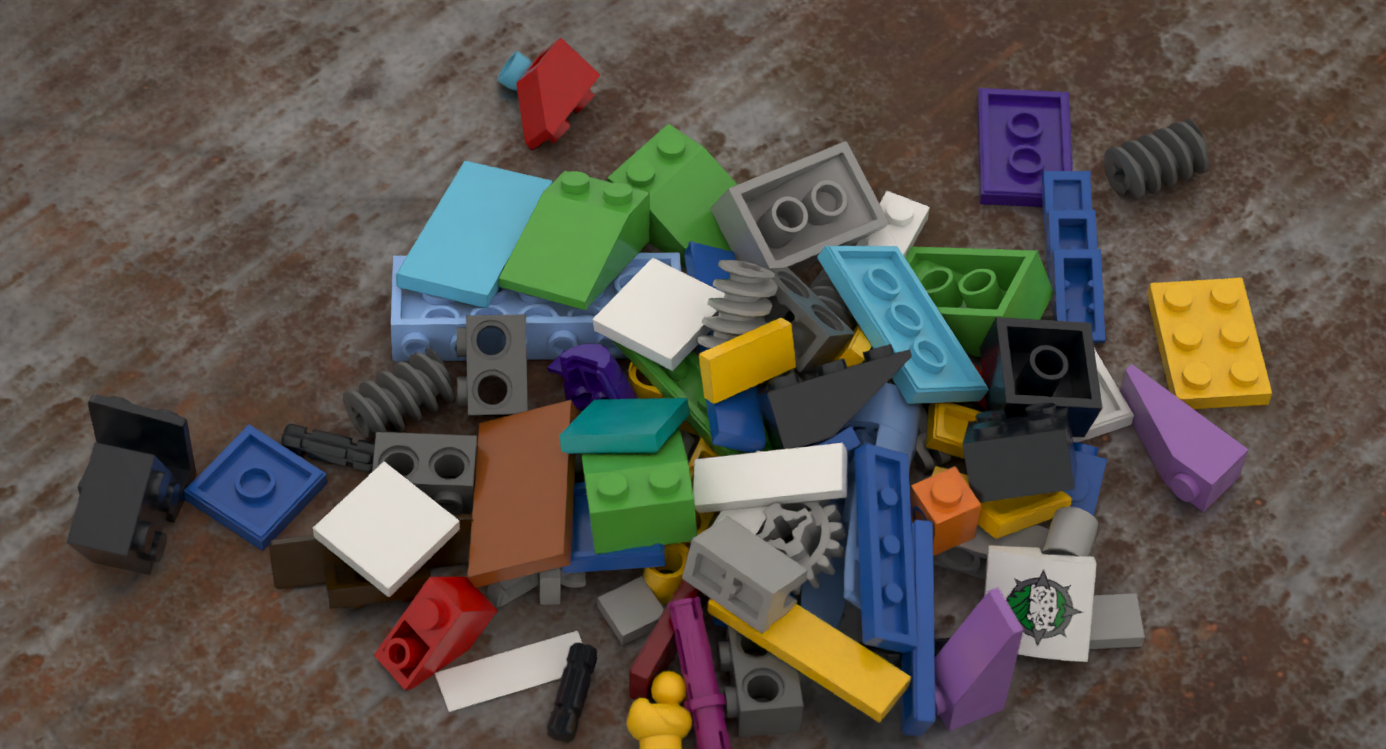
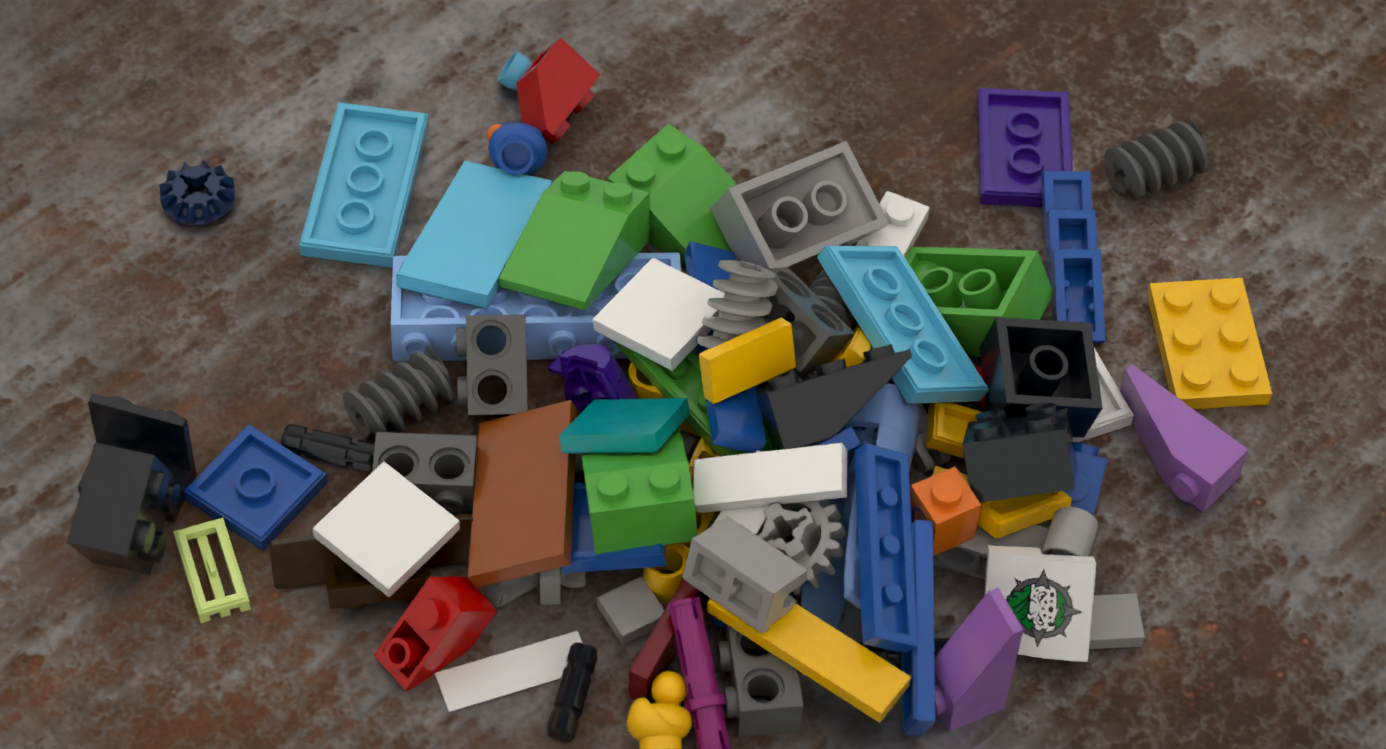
none -> dark blue gear [159,160,236,225]
none -> yellowish green tile [173,518,251,623]
none -> medium azure tile [299,102,429,268]
none -> blue animal [487,122,548,175]

